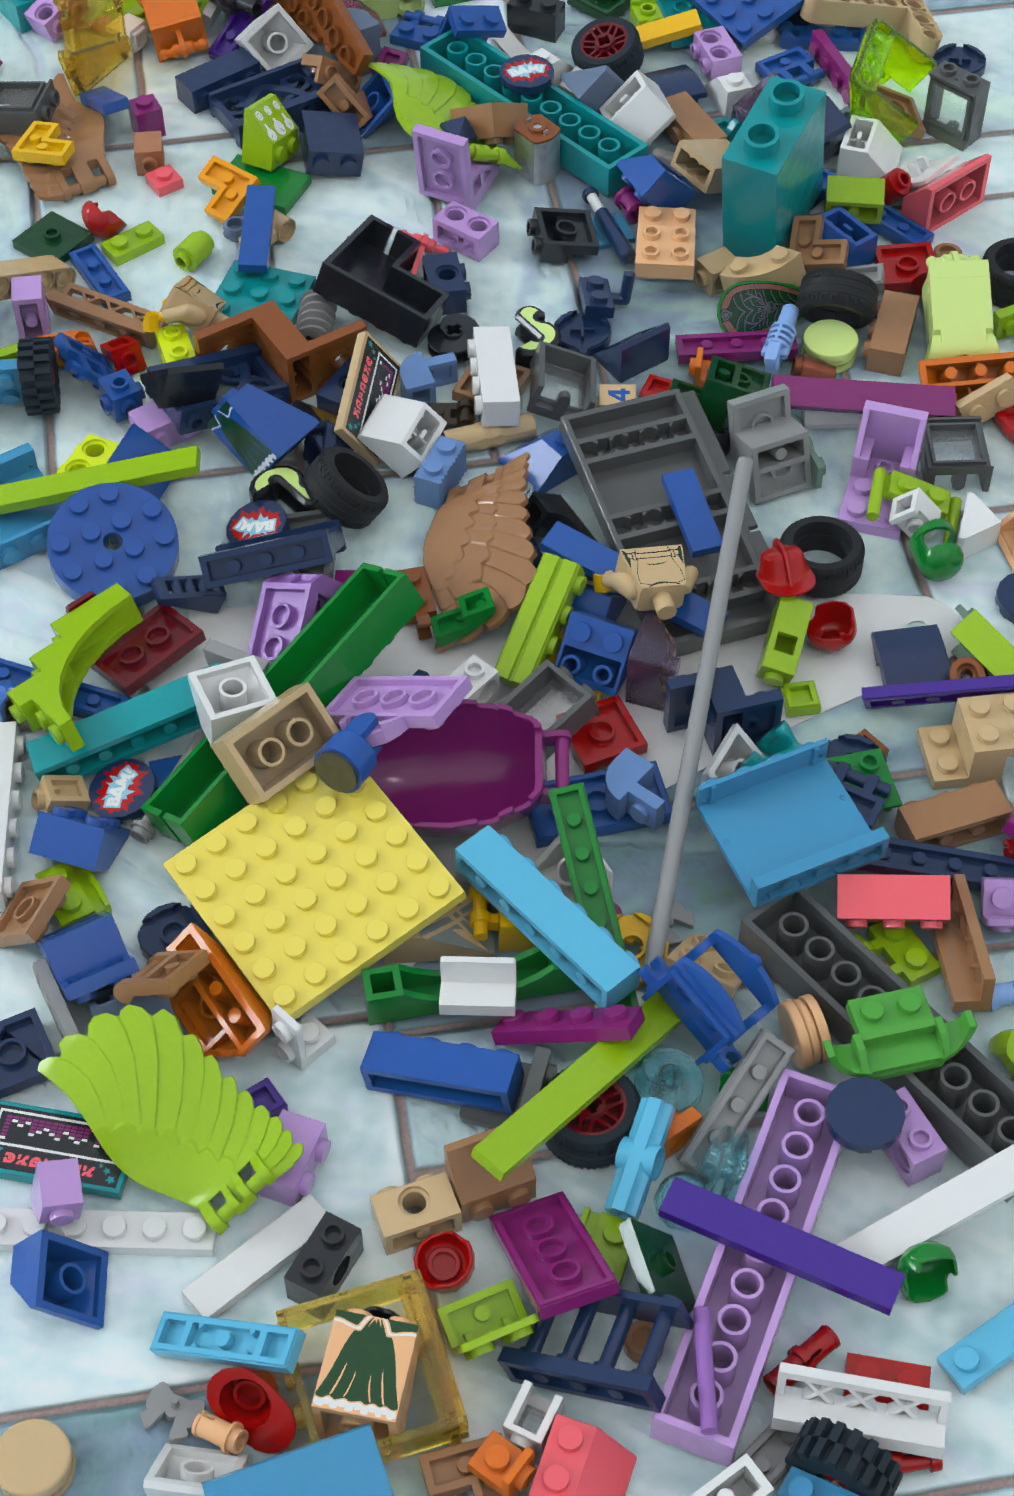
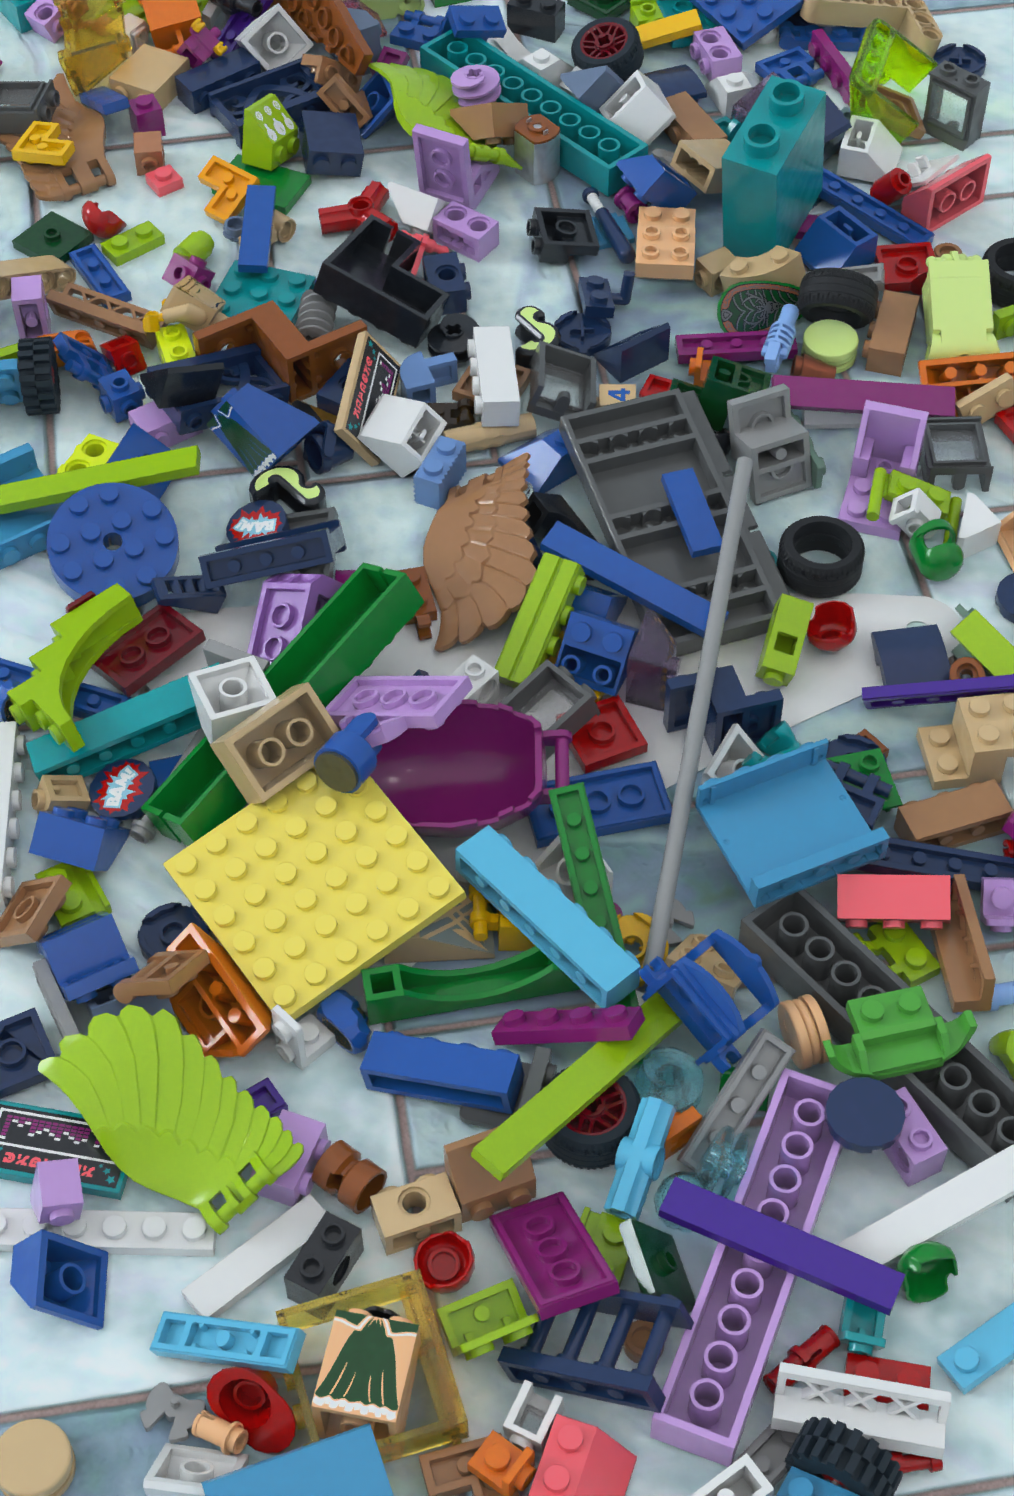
black tyre [303,446,389,529] -> none
green slope [430,586,496,648] -> none
dark blue slope [439,116,478,142] -> none
white panel [439,956,517,1017] -> none
tile [500,54,554,96] -> none
tan torso [593,544,698,620] -> none
medium blue brick [605,747,665,830] -> none
medium lavender bar [693,1306,718,1435] -> none
red piece [756,538,816,597] -> none
lime tile [780,680,821,717] -> none
medium nougat plate [789,215,850,271] -> none
lime brick [824,175,885,224] -> none
none -> tan brick [109,44,190,111]
none -> magenta brick [162,252,216,289]
none -> magenta piece [177,18,228,69]
none -> dark orange wheel [312,1140,387,1214]
none -> blue rock [316,990,372,1054]
none -> red piece [318,181,398,243]
none -> white slope [387,181,449,235]
none -> lavender piece [450,64,502,107]
none -> teal bracket [838,1297,886,1356]

